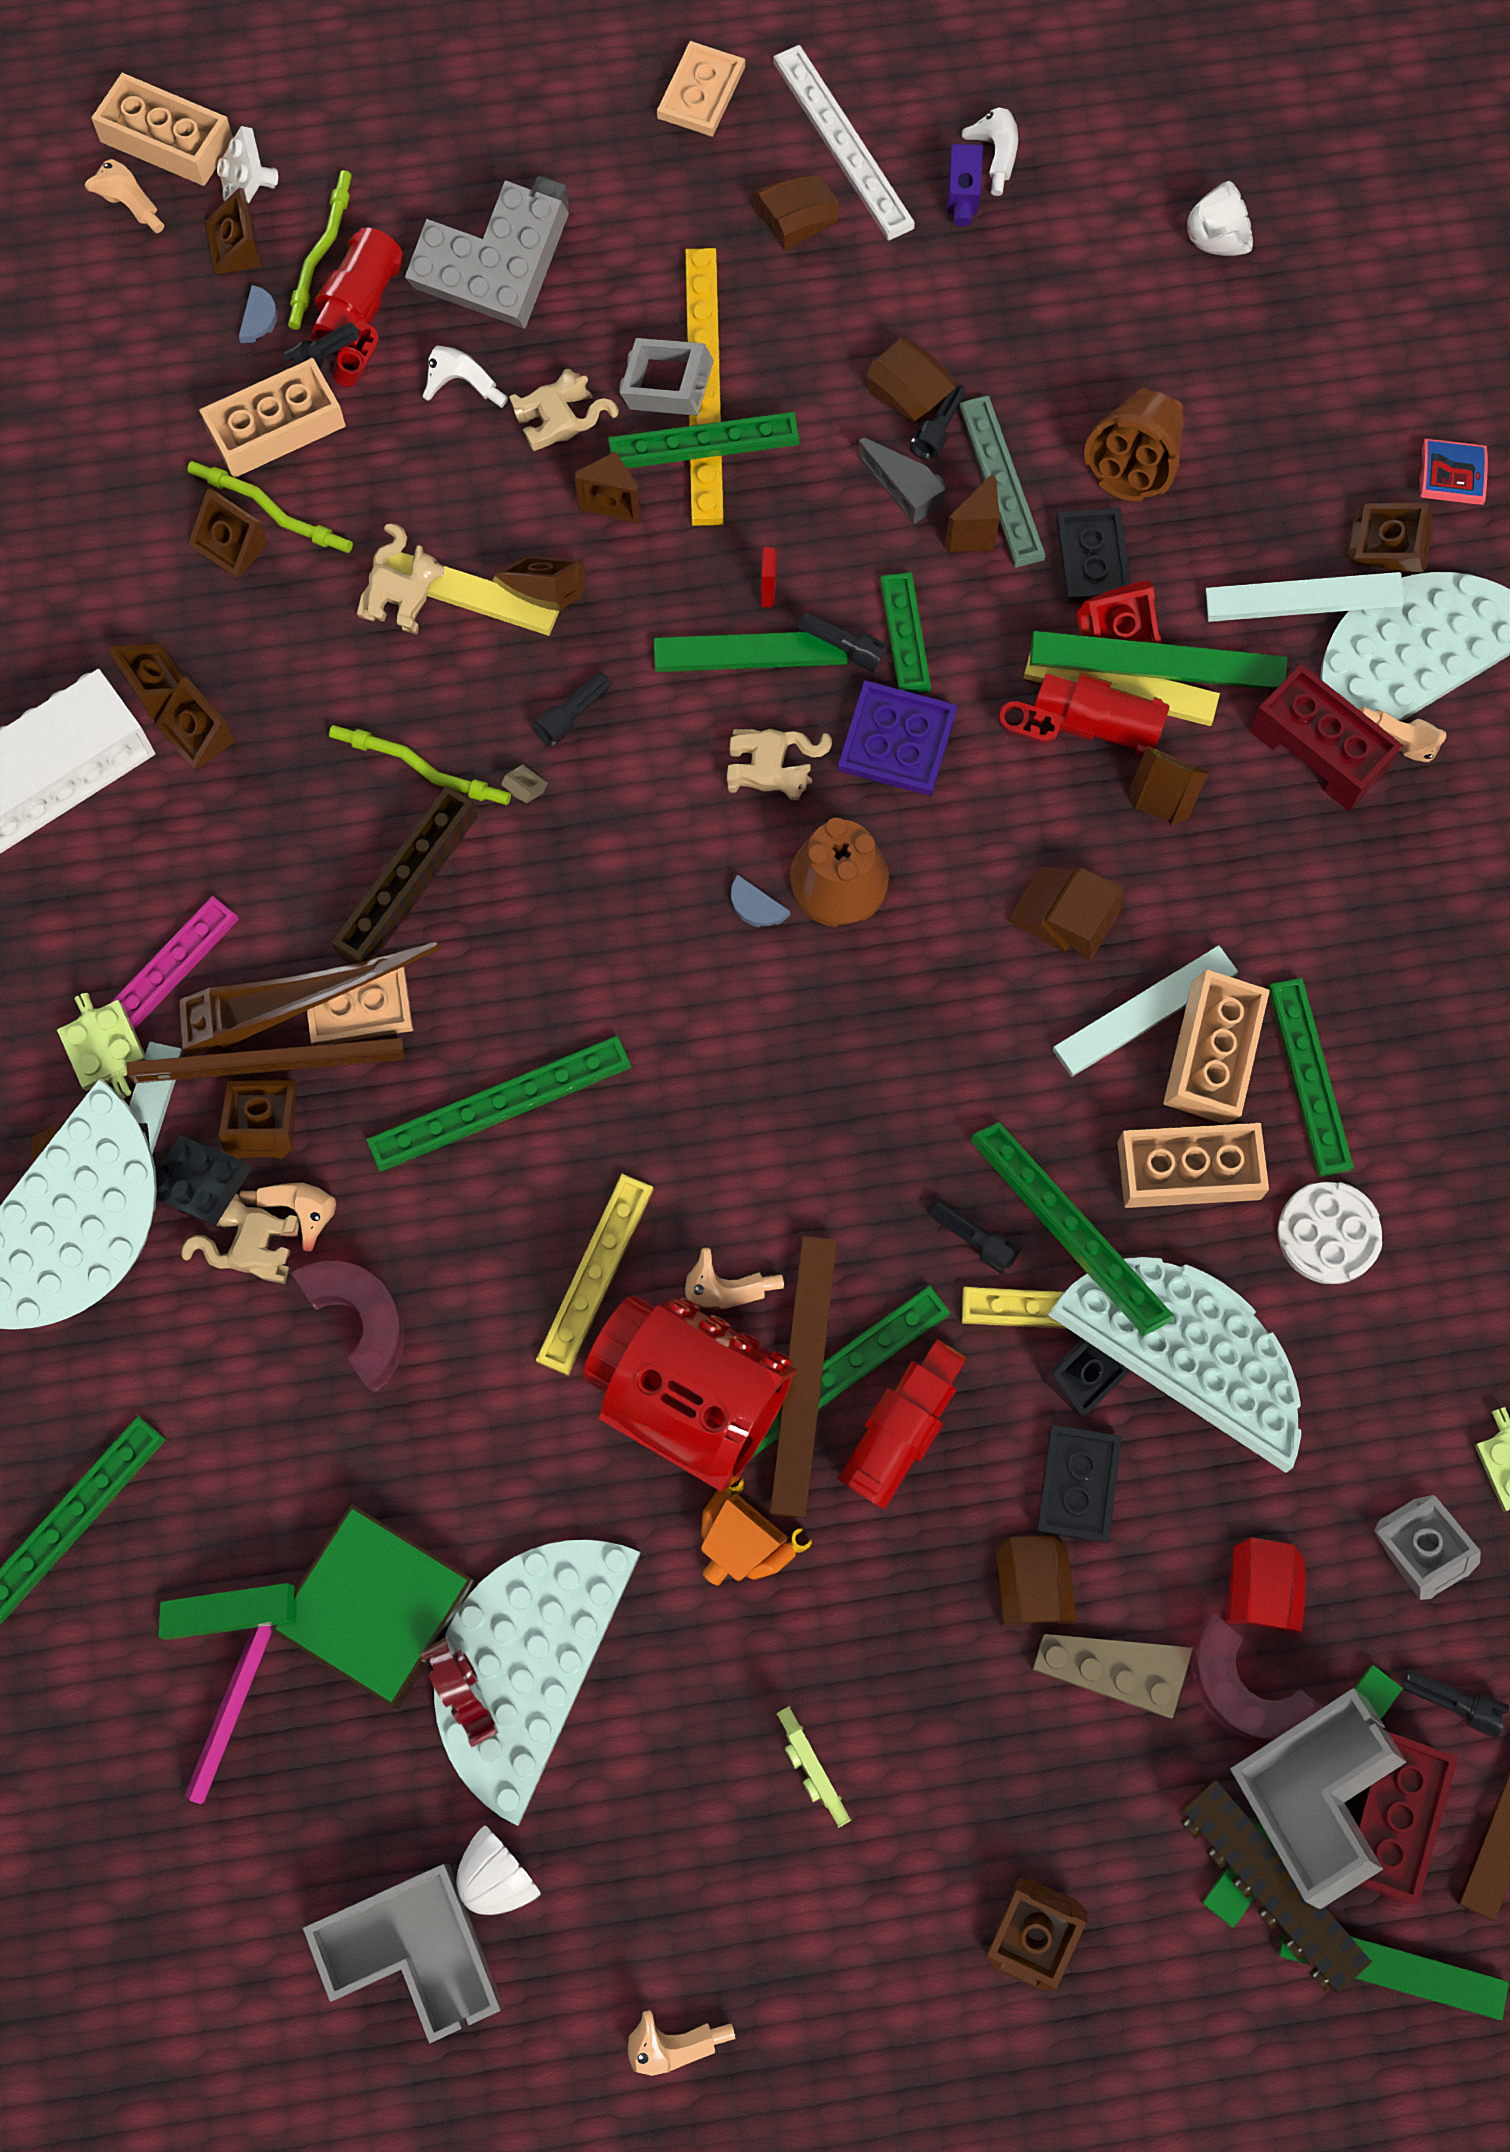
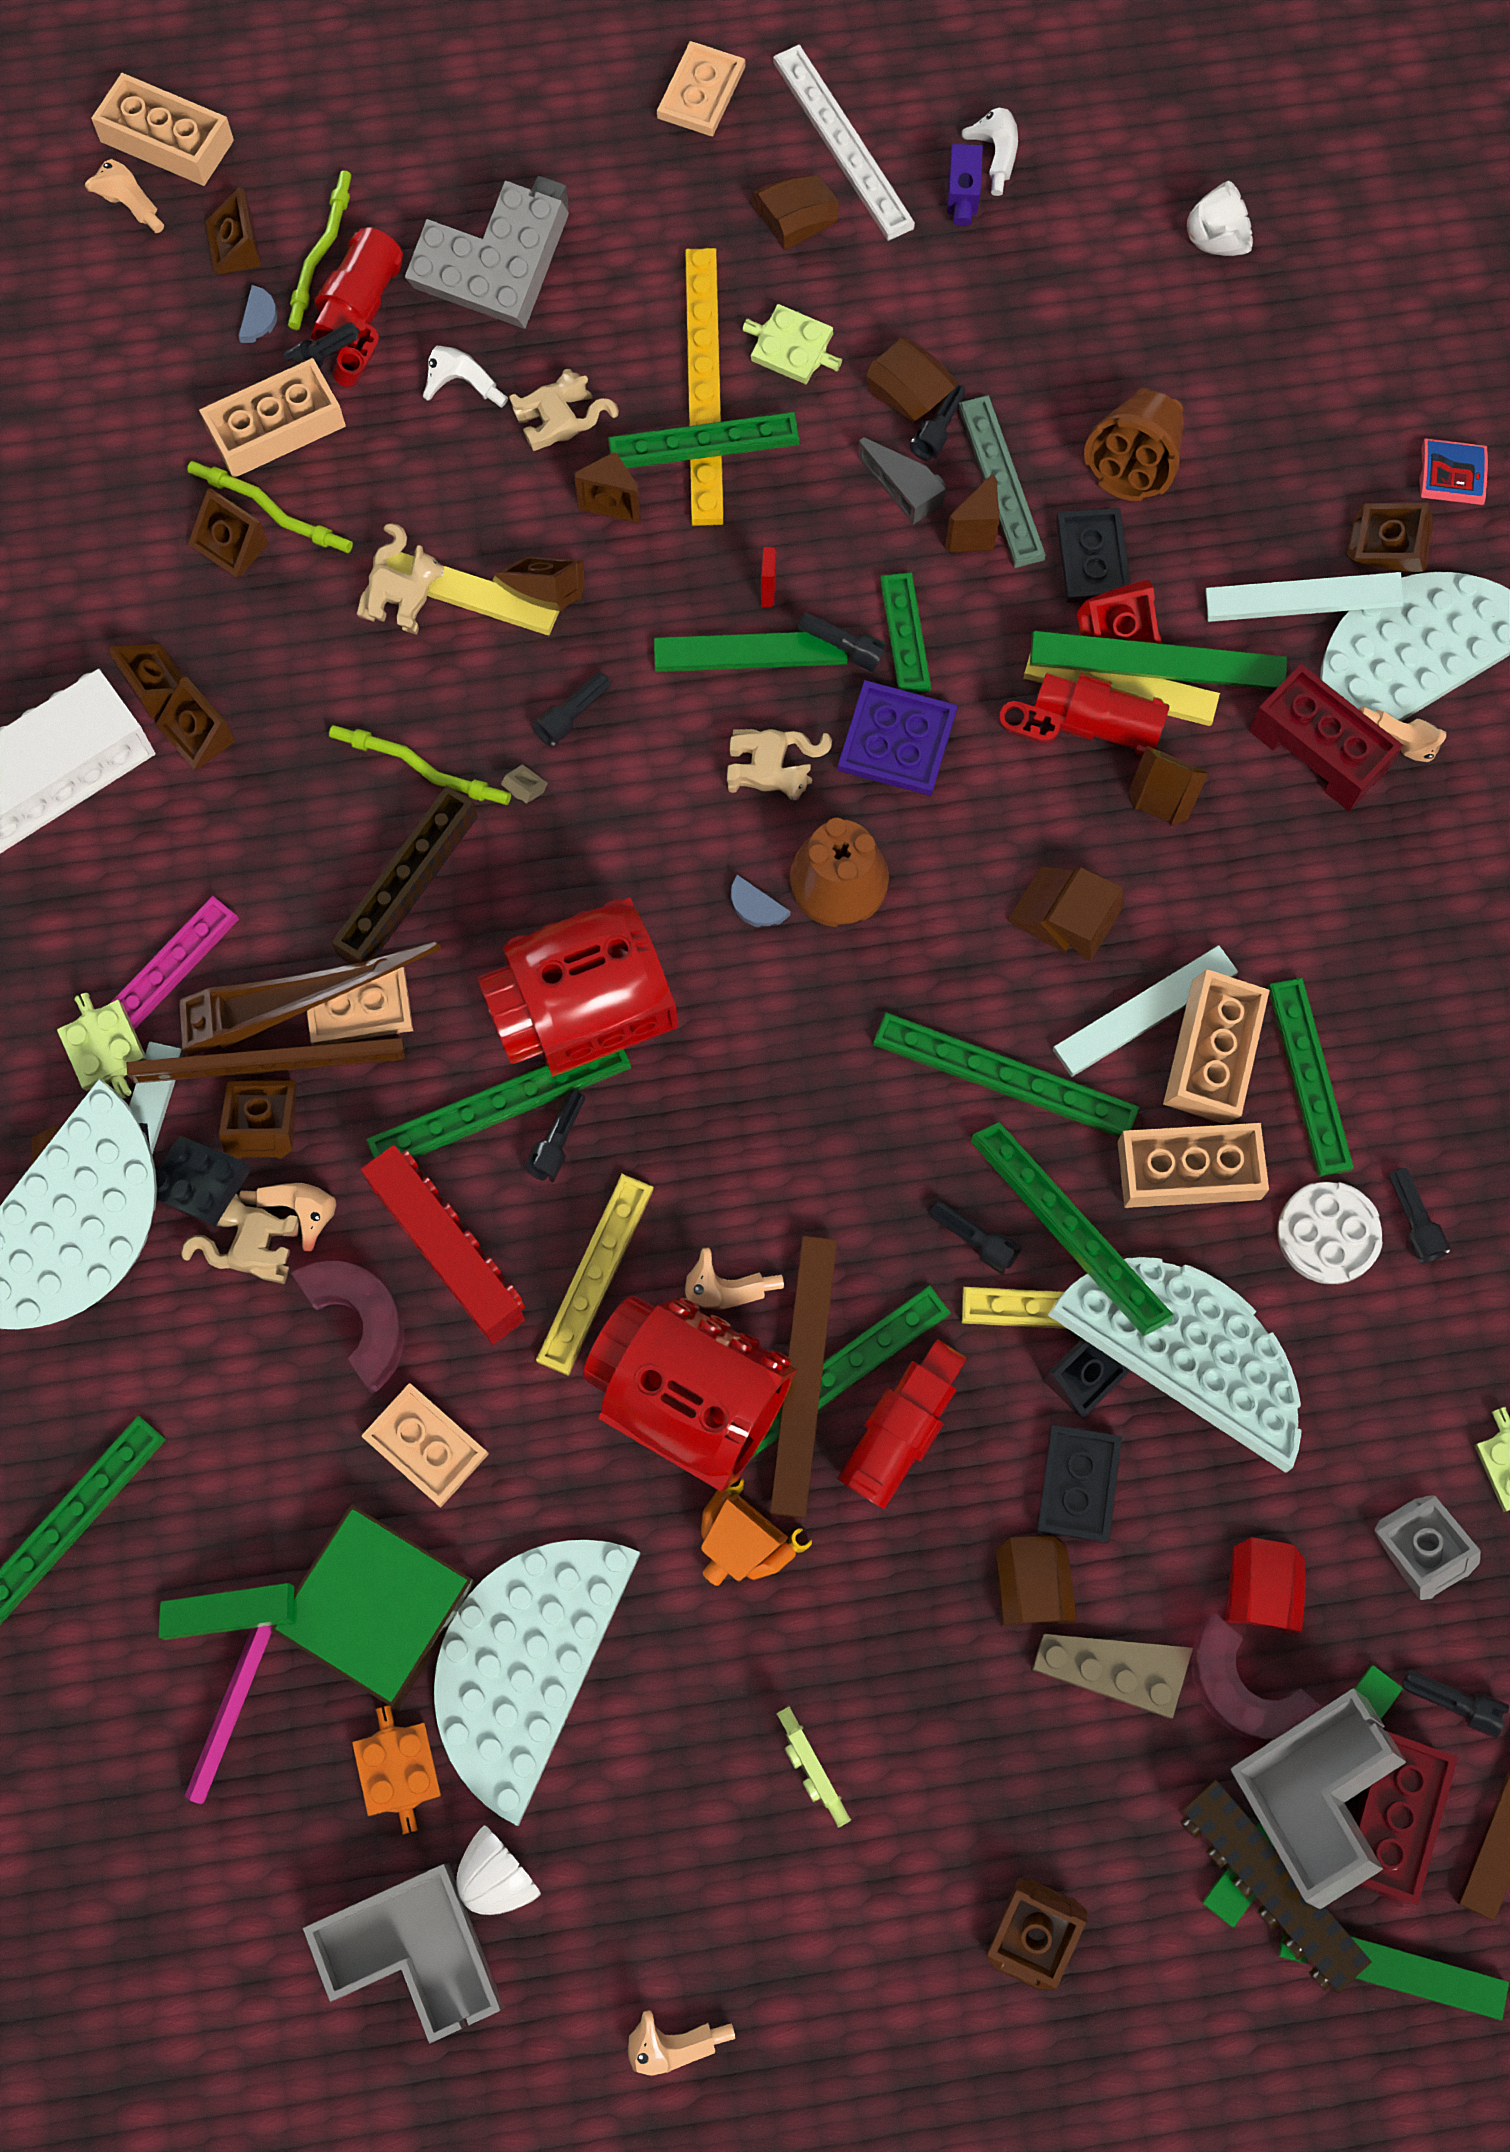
white plate [217,126,278,204] -> none
dark red piece [420,1637,499,1747] -> none
light grey window [619,338,714,416] -> none
none -> orange plate [352,1706,441,1834]
none -> red brick [360,1145,525,1345]
none -> light nougat plate [362,1383,488,1508]
none -> red piece [477,898,679,1077]
none -> black piece [523,1089,585,1183]
none -> yellowish green plate [743,304,842,385]
none -> green tile [873,1012,1139,1138]
none -> black piece [1389,1168,1450,1264]

